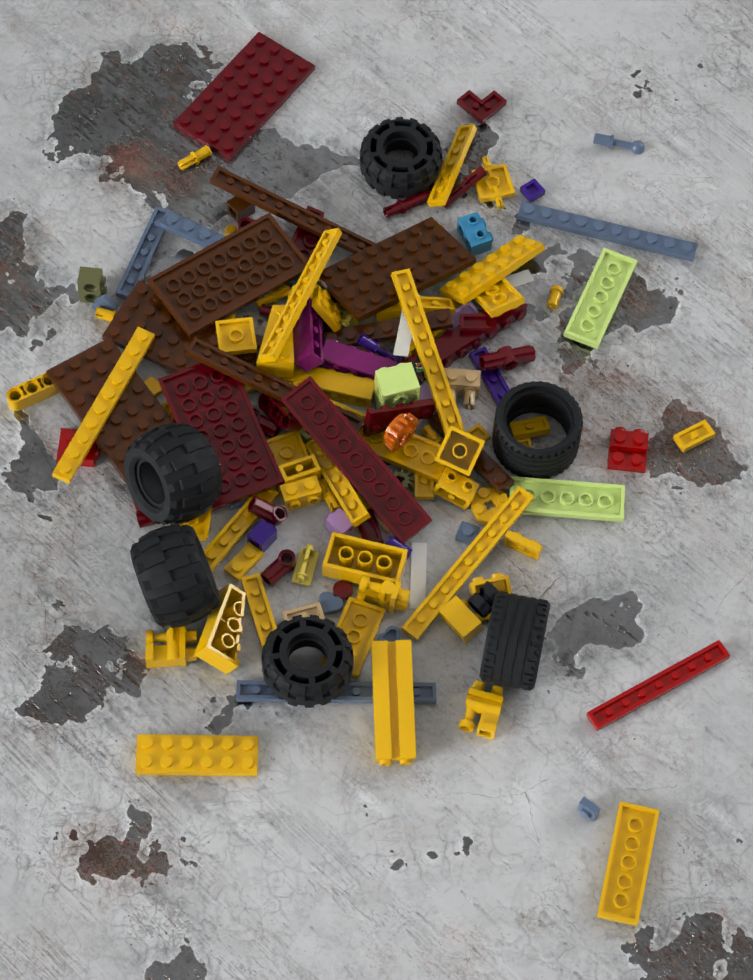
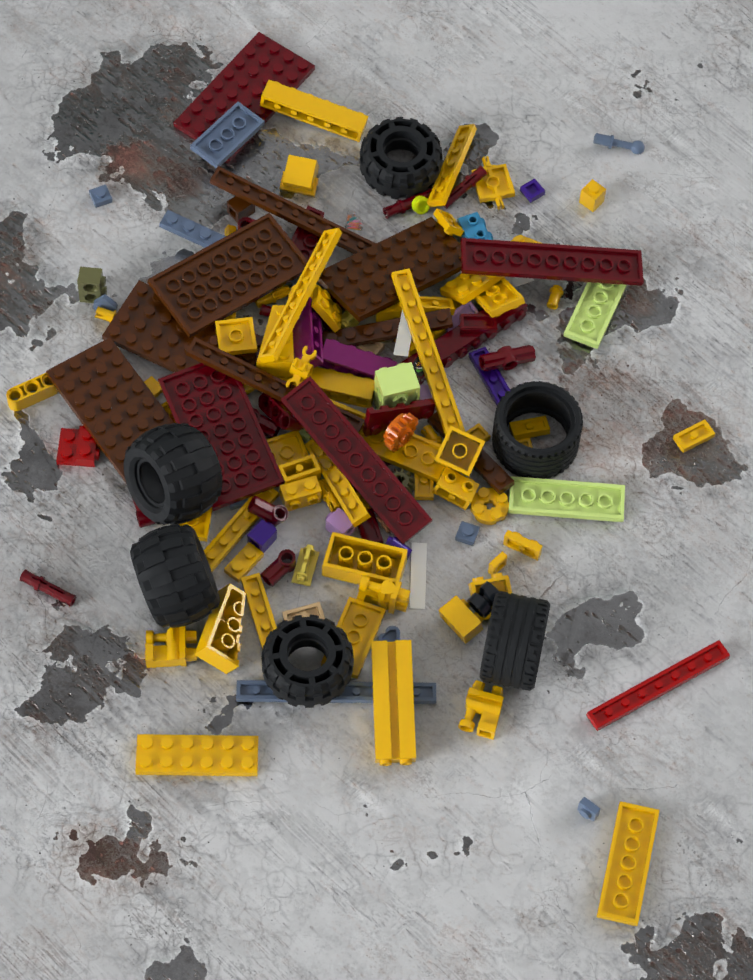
yellow plate [52,327,155,484] -> none
sand blue plate [115,206,173,299] -> none
yellow axle [177,145,212,170] -> none
sand blue tile [319,591,343,616] -> none
dark red tile [333,580,353,601] -> none
dark purple pin [357,333,405,364] -> none
yellow plate [401,486,534,641] -> none
tan brick [444,368,481,410] -> none
dark red plate [457,90,507,124] -> none
sand blue plate [517,201,698,262] -> none
red plate [607,427,649,473] -> none
none -> dark red pin [20,569,77,607]
none -> sand blue plate [89,184,112,208]
none -> sand blue plate [190,102,265,169]
none -> yellow brick [260,80,369,142]
none -> yellow plate [279,155,319,197]
none -> yellow pin [286,346,317,388]
none -> clear tile [345,210,363,231]
none -> neon yellow tile [411,195,430,215]
none -> yellow plate [433,208,464,237]
none -> dark red plate [461,238,644,286]
none -> yellow tile [488,551,507,575]
none -> yellow brick [579,179,606,212]

